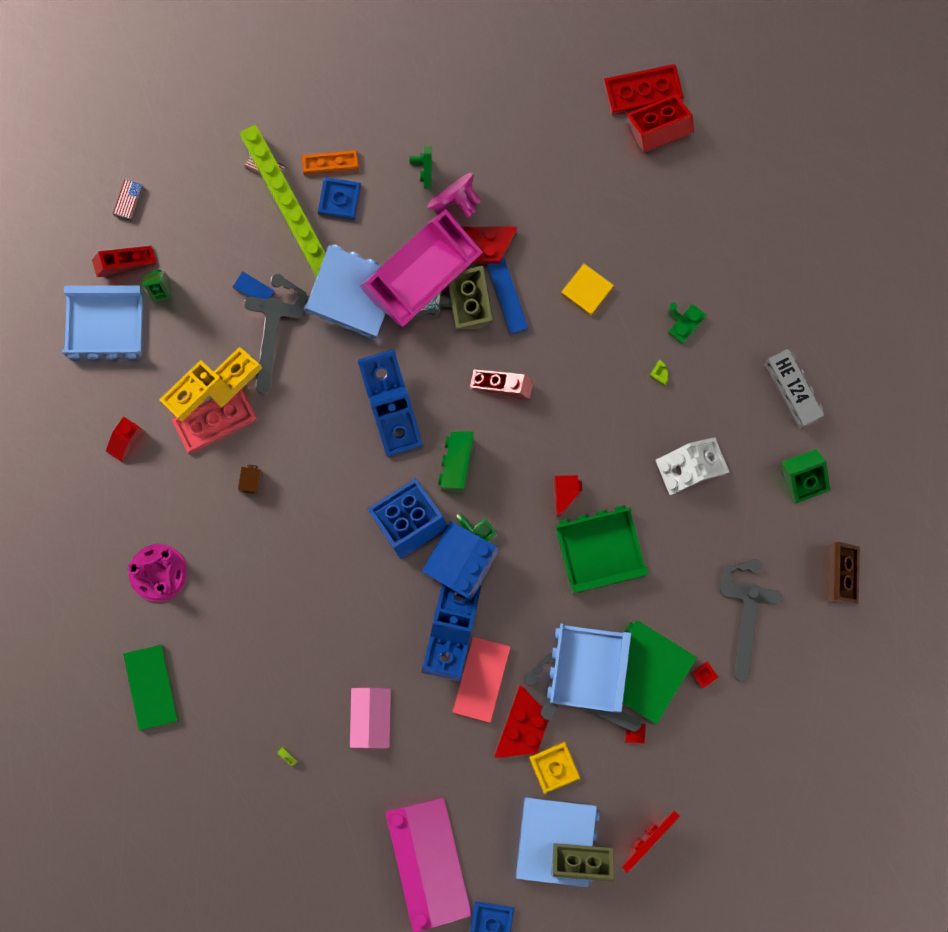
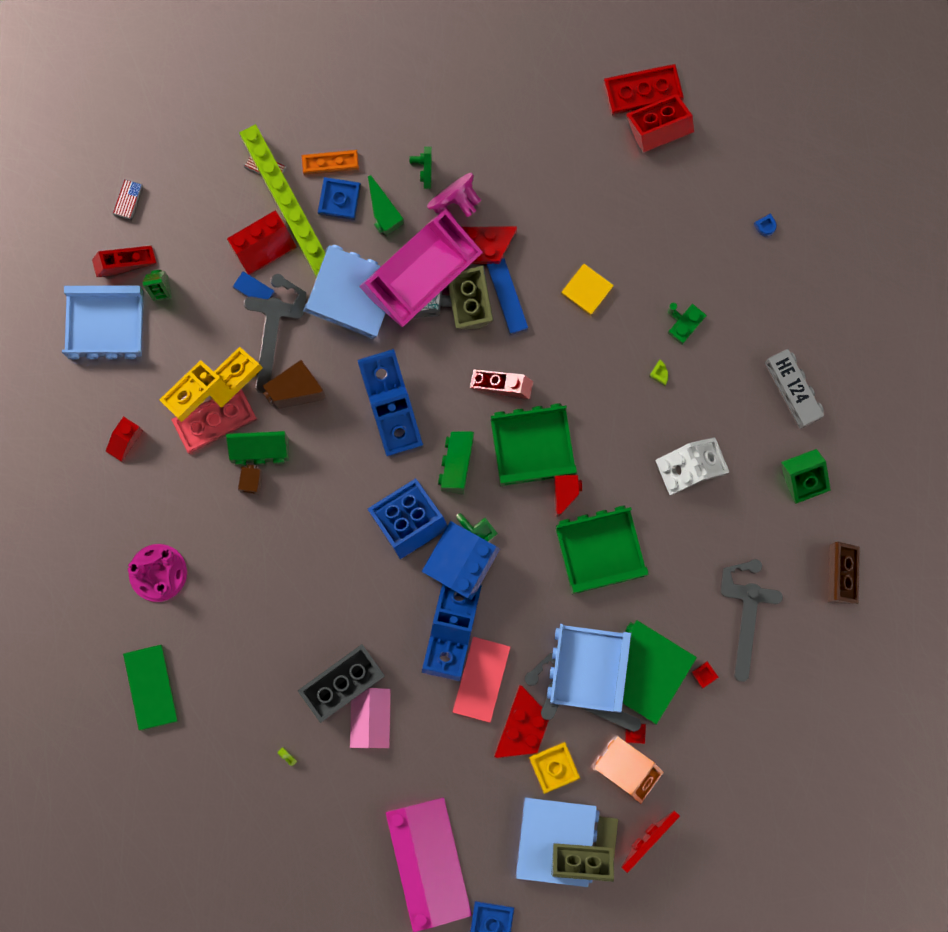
none -> green slope [226,431,289,466]
none -> red slope [227,210,297,275]
none -> reddish brown slope [263,360,326,409]
none -> dark grey slope [298,644,385,723]
none -> green slope [368,175,404,237]
none -> green panel [490,403,577,486]
none -> slope [595,736,664,804]
none -> olive tile [595,816,618,857]
none -> blue tile [754,213,777,236]

